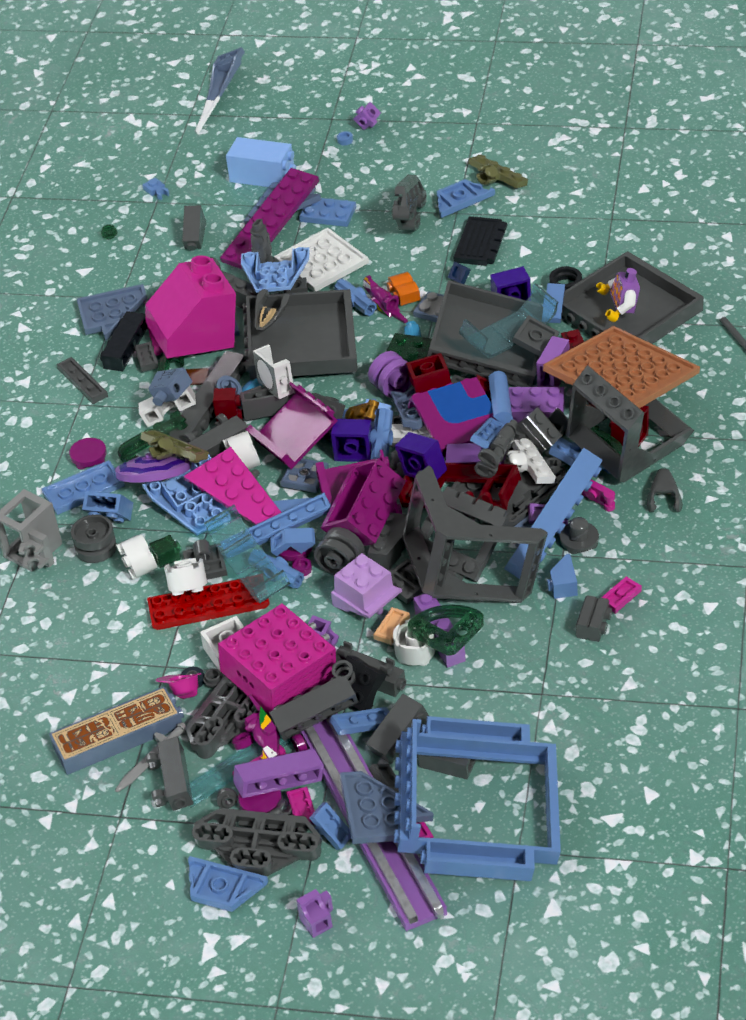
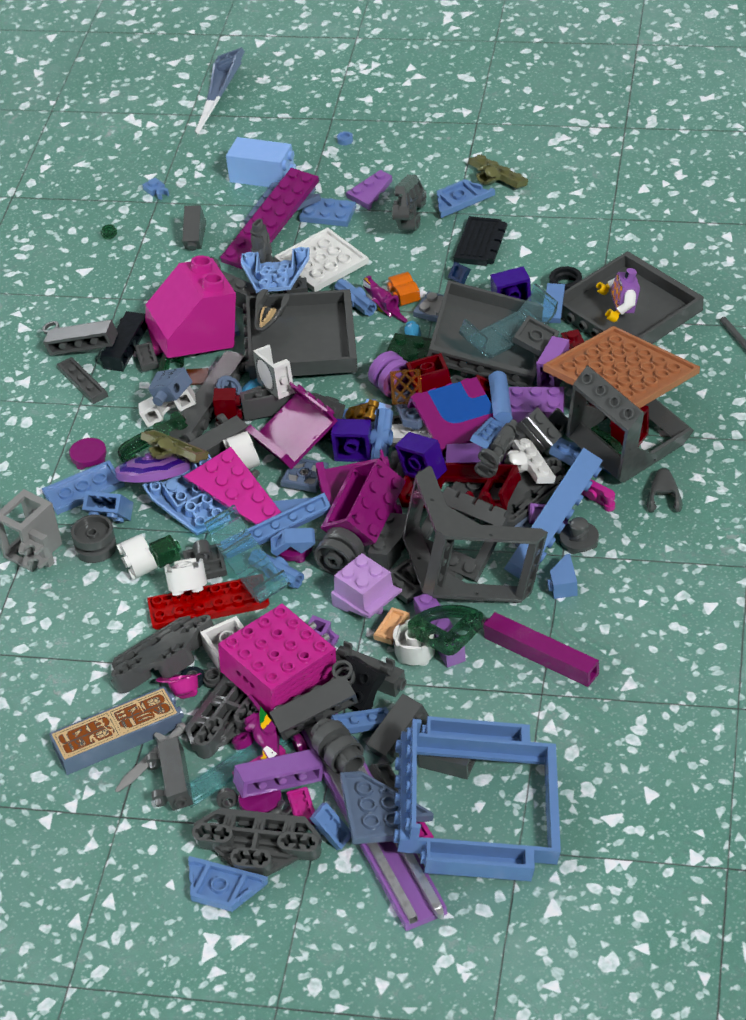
sand blue wing [77,284,147,340] -> none
magenta tile [292,558,312,576] -> none
medium lavender brick [296,889,333,938] -> none
medium lavender brick [353,102,381,130] -> none
dark grey brick [576,595,612,642] -> none
dark pink plate [601,577,642,614] -> none
none -> dark grey hinge [42,319,118,356]
none -> dark grey connector [111,615,214,693]
none -> dark grey piece [311,718,365,773]
none -> medium lavender wing [346,170,393,210]
none -> clear orange window [390,369,422,405]
none -> magenta brick [483,612,599,687]

